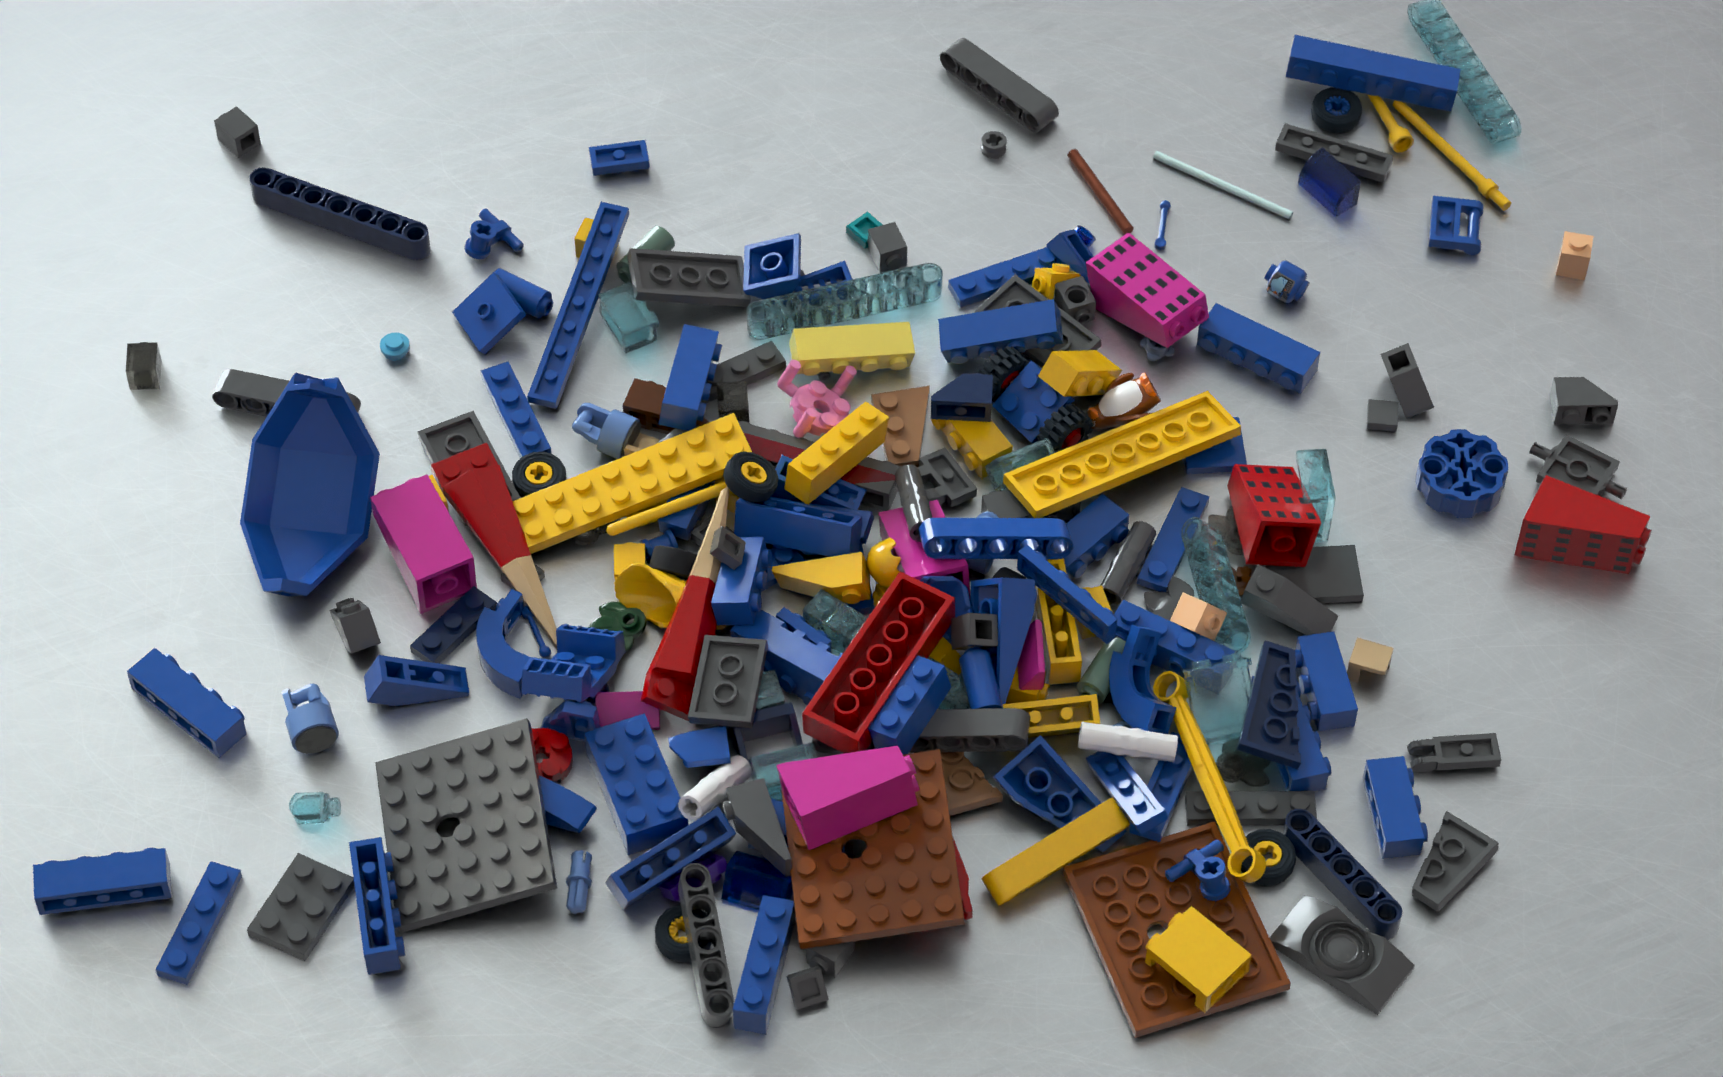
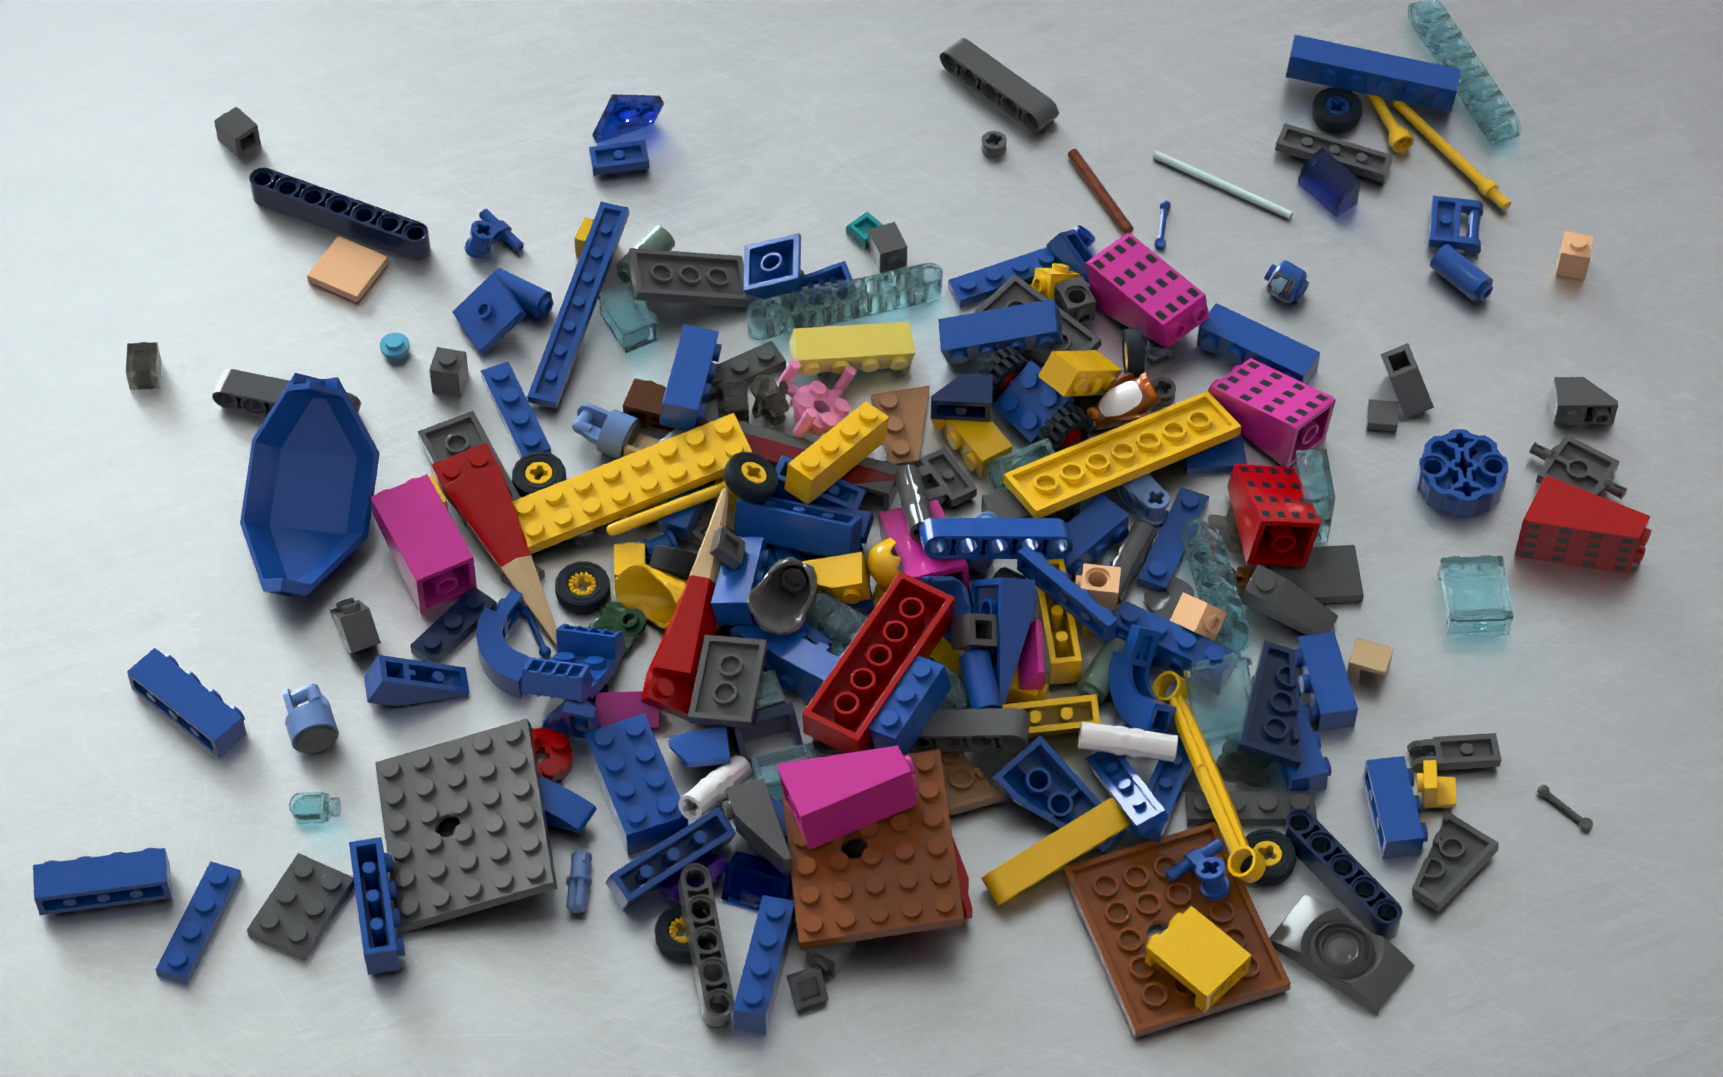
none -> light nougat tile [307,236,389,303]
none -> dark grey brick [429,347,469,397]
none -> black bush [555,561,610,614]
none -> clear blue wing [592,94,664,143]
none -> dark grey hair [746,557,817,636]
none -> clear smoke hips [751,375,790,428]
none -> light nougat brick [1075,563,1121,611]
none -> medium blue piece [1116,473,1170,528]
none -> black bush [1122,328,1145,380]
none -> dark grey bush [1152,377,1176,407]
none -> dark pink slope [1208,358,1336,467]
none -> yellow bracket [1417,760,1456,808]
none -> blue brick [1430,244,1493,302]
none -> clear light blue panel [1438,555,1513,637]
none -> dark grey hinge [1537,785,1593,832]

